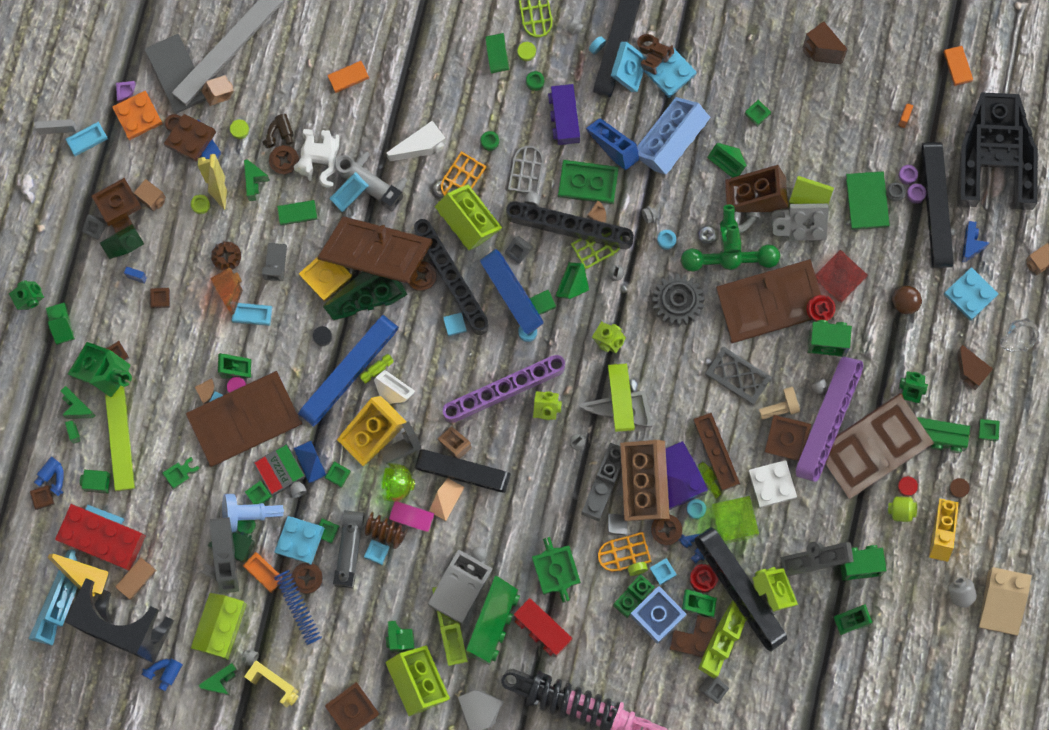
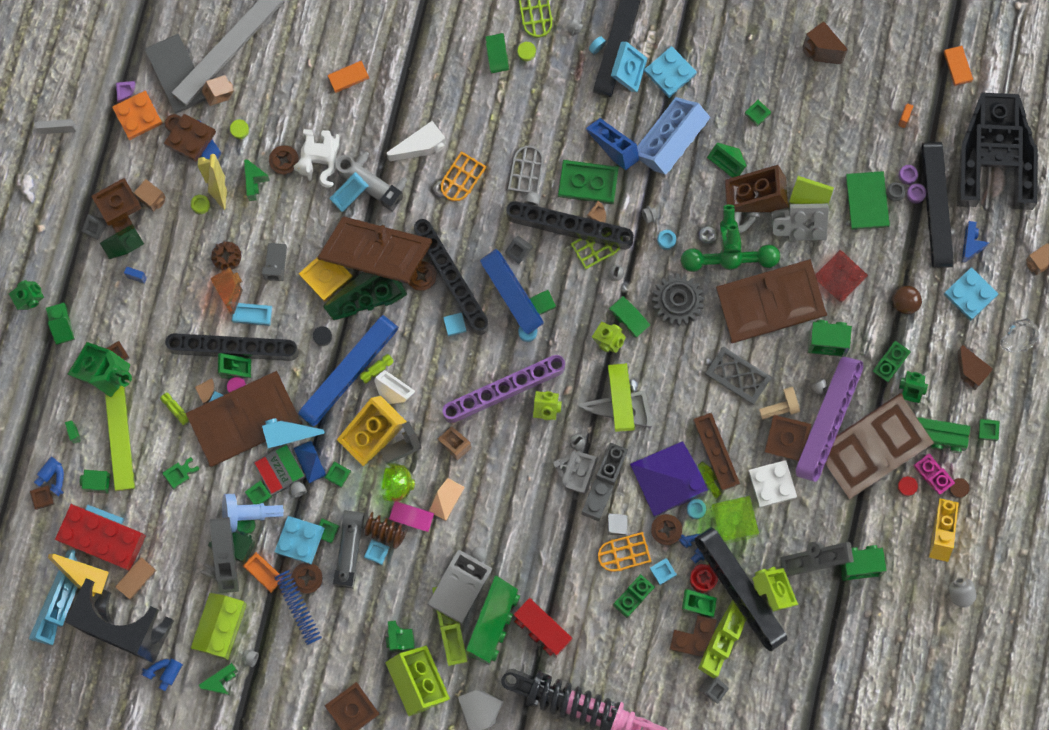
green slope [60,386,96,419] -> none
medium azure tile [66,122,108,156] -> none
reddish brown tile [150,288,170,309] -> none
light yellow panel [244,661,299,707] -> none
dark brown plant [262,114,294,148] -> none
green tile [277,200,318,226] -> none
black beam [415,449,511,493] -> none
lime slope [434,184,502,250] -> none
green tile [481,131,499,151] -> none
green tile [526,71,544,91] -> none
green plate [532,537,581,603] -> none
dark purple brick [548,84,580,145] -> none
green slope [555,262,589,299] -> none
medium nougat brick [620,440,670,521] -> none
lime tile [627,562,648,576] -> none
light blue brick [630,586,687,644] -> none
reddish brown piece [637,34,674,75] -> none
red wheel [806,295,835,322] -> none
green slope [834,604,872,635] -> none
lime head [888,496,917,522] -> none
tan slope [979,567,1032,636] -> none
none -> lime axle [160,392,189,425]
none -> black beam [165,333,299,361]
none -> medium azure slope [262,418,324,448]
none -> light grey slope [553,451,598,495]
none -> green slope [608,296,650,337]
none -> green slope [873,340,911,382]
none -> dark pink slope [913,453,955,495]

